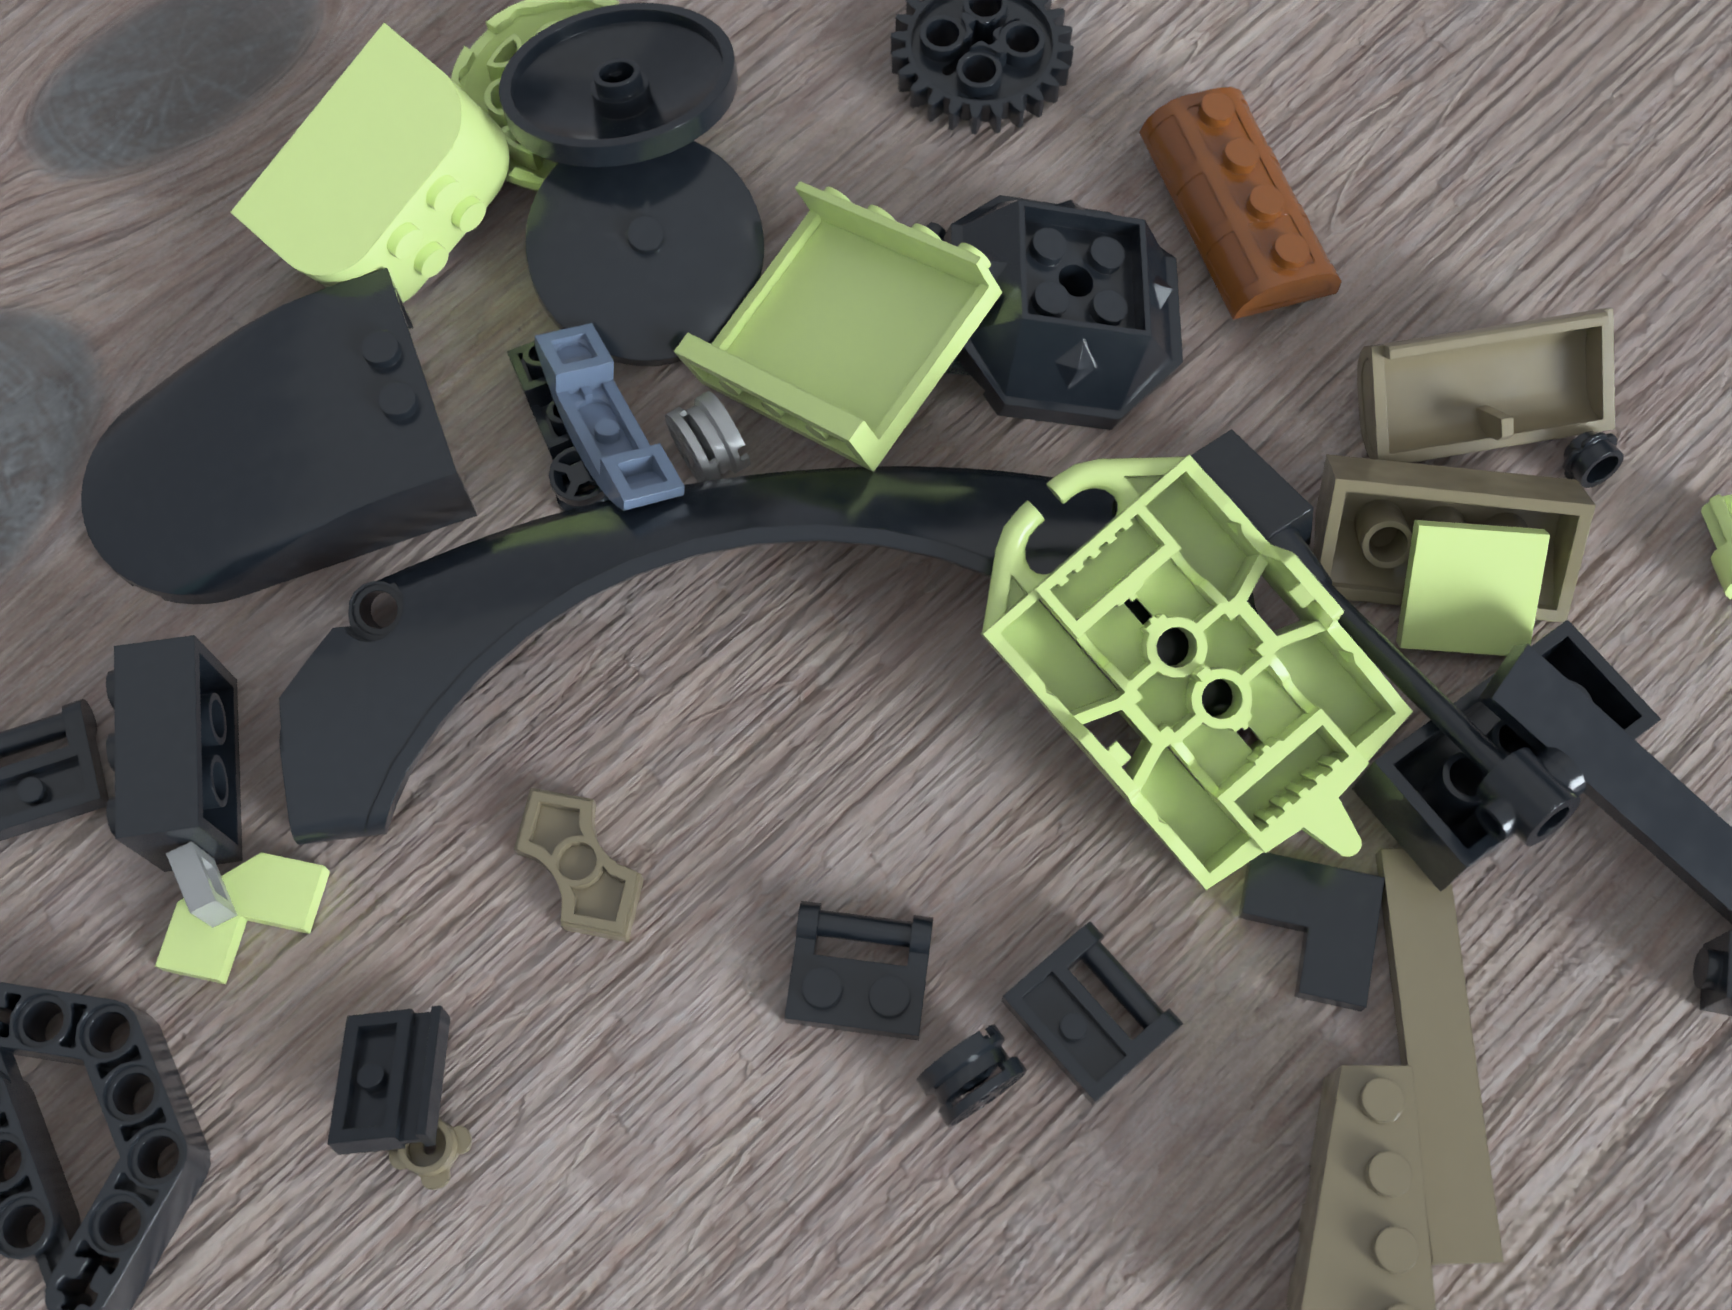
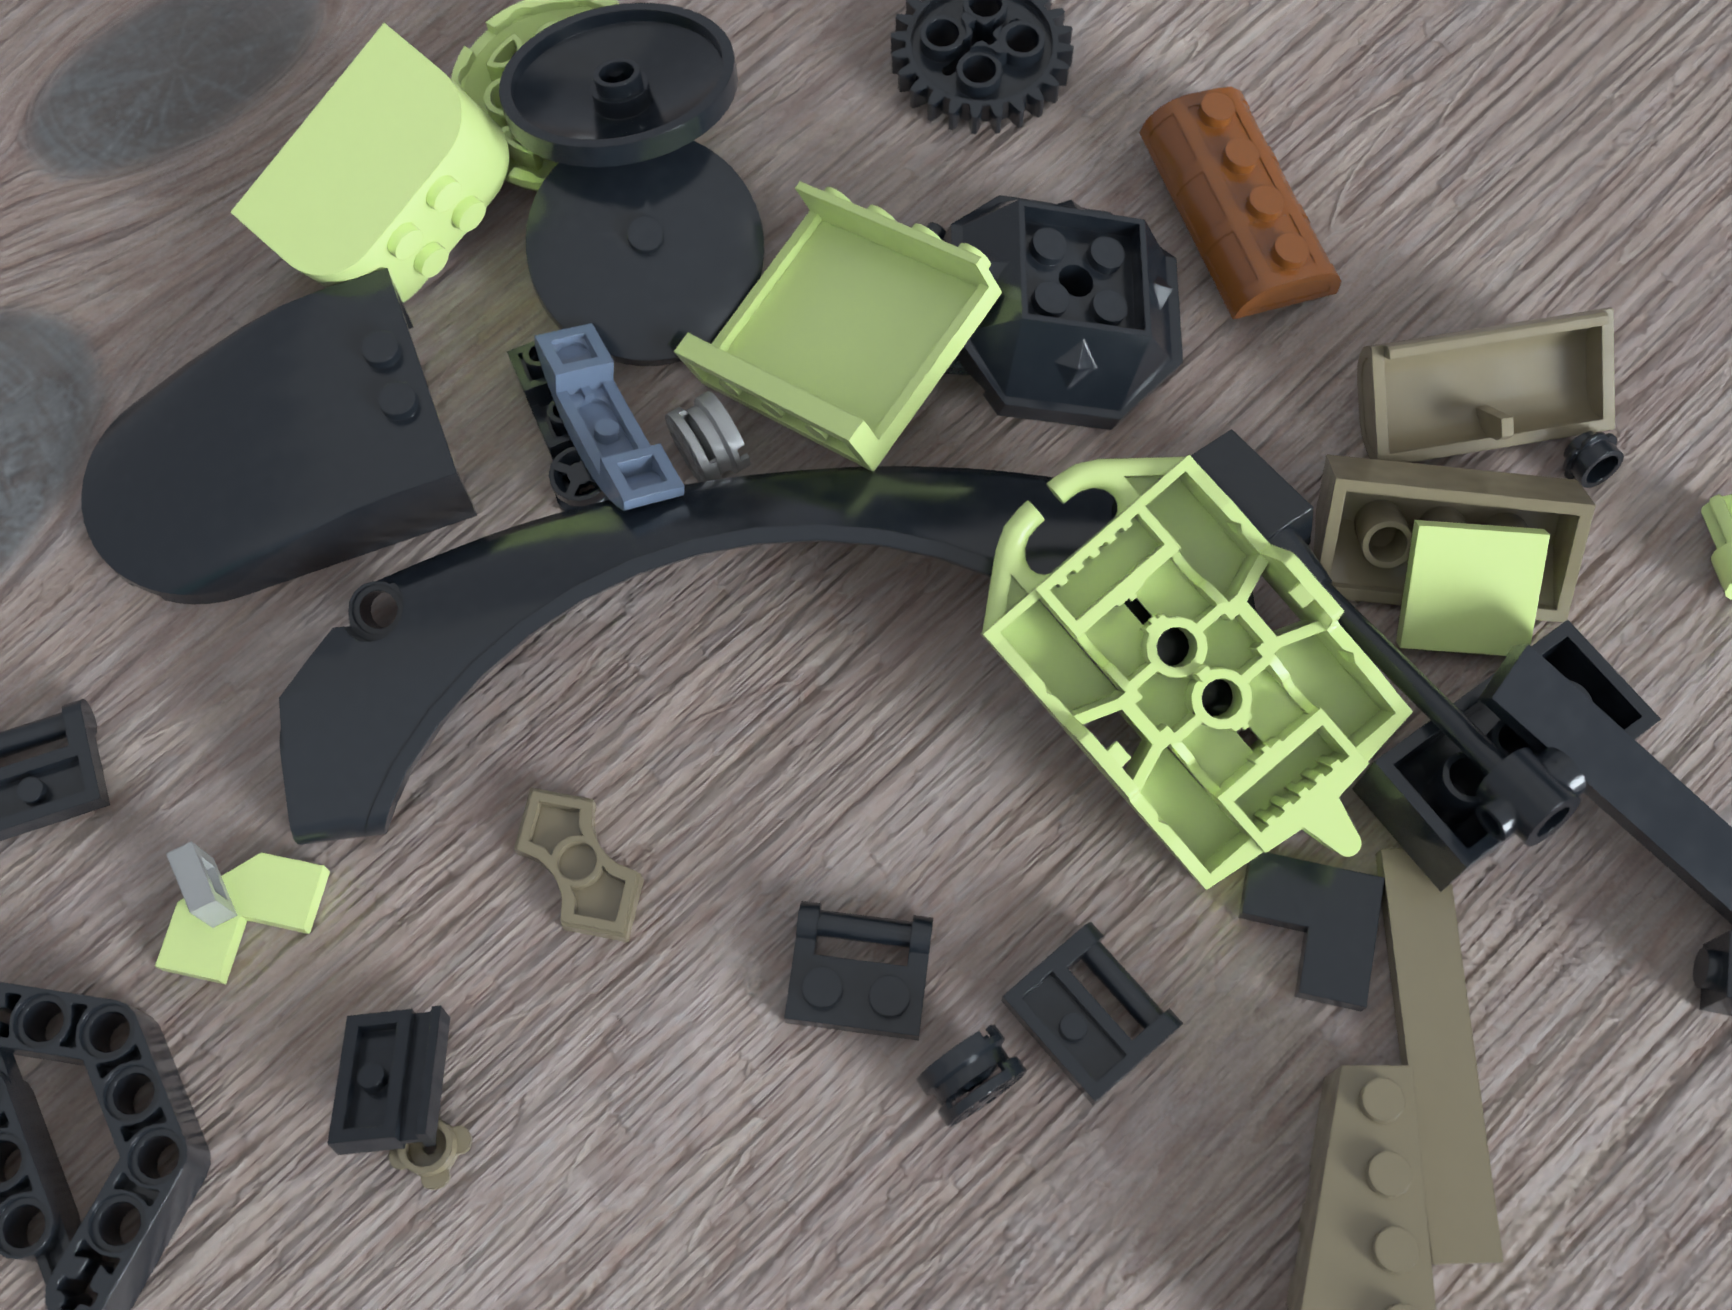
black brick [106,635,243,872] -> none

